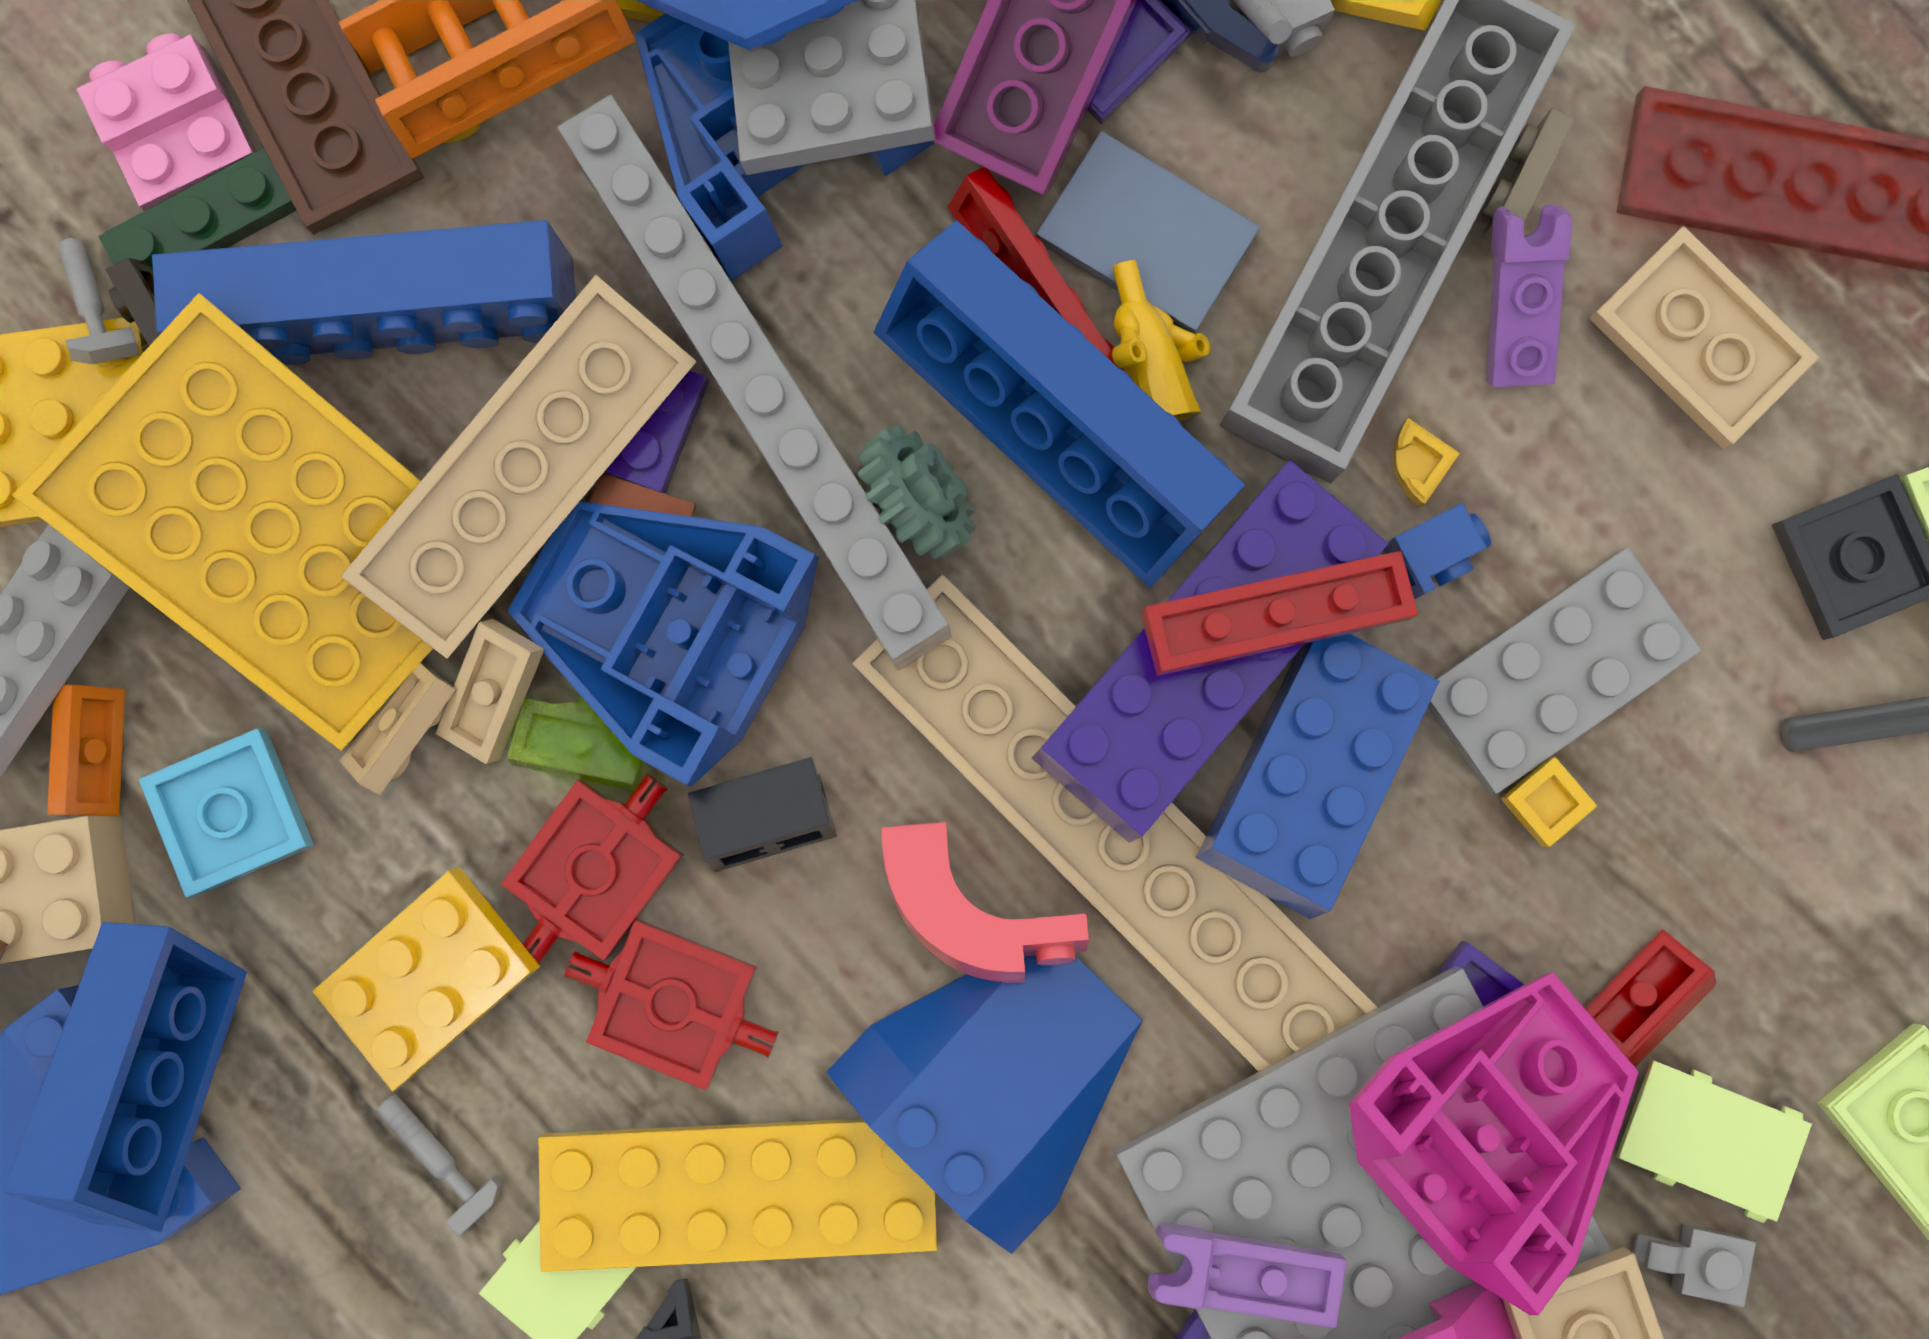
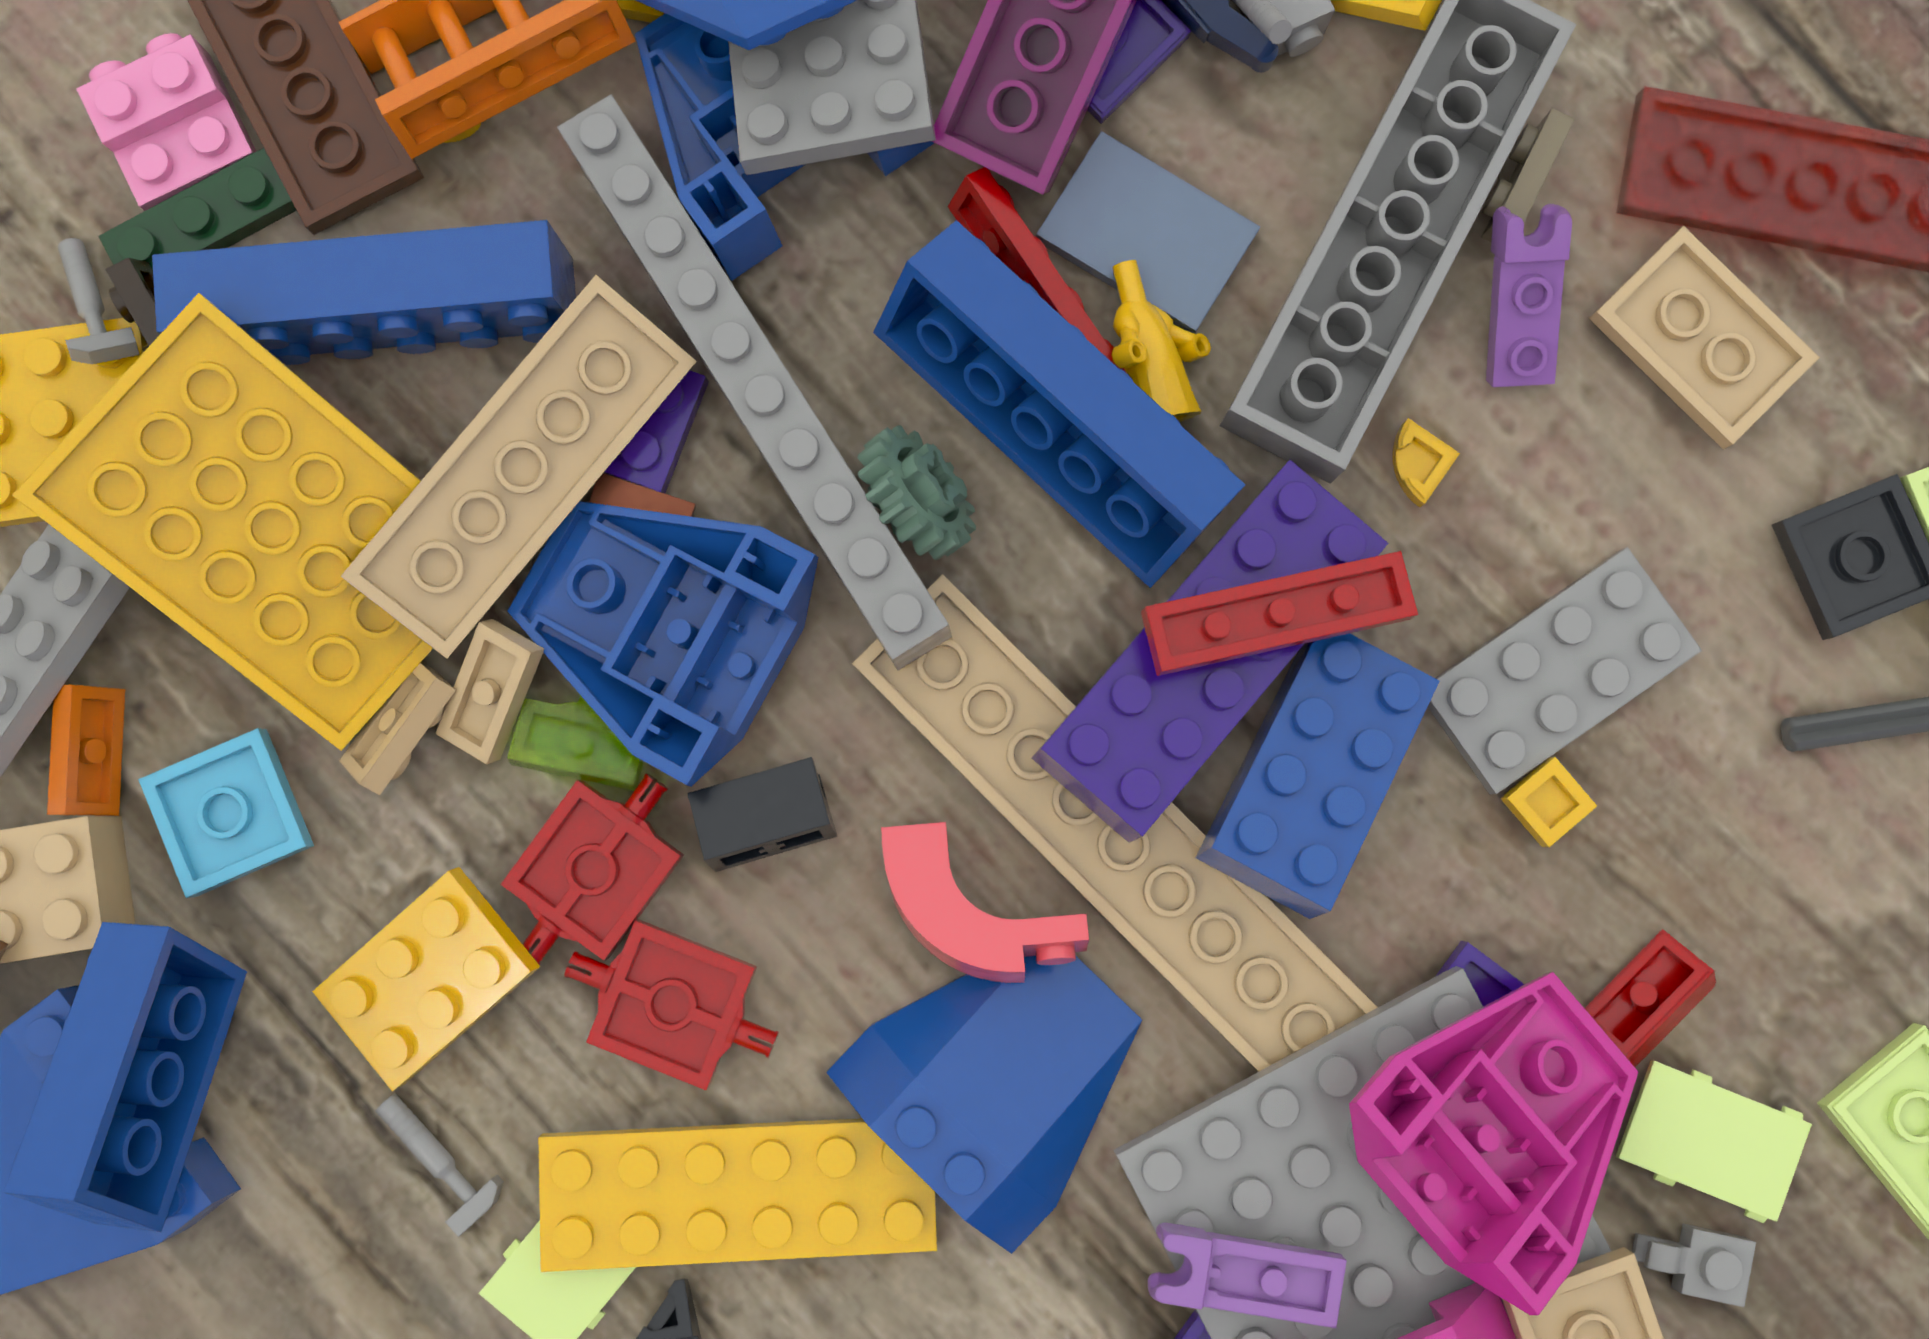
blue brick [1383,503,1491,600] -> none

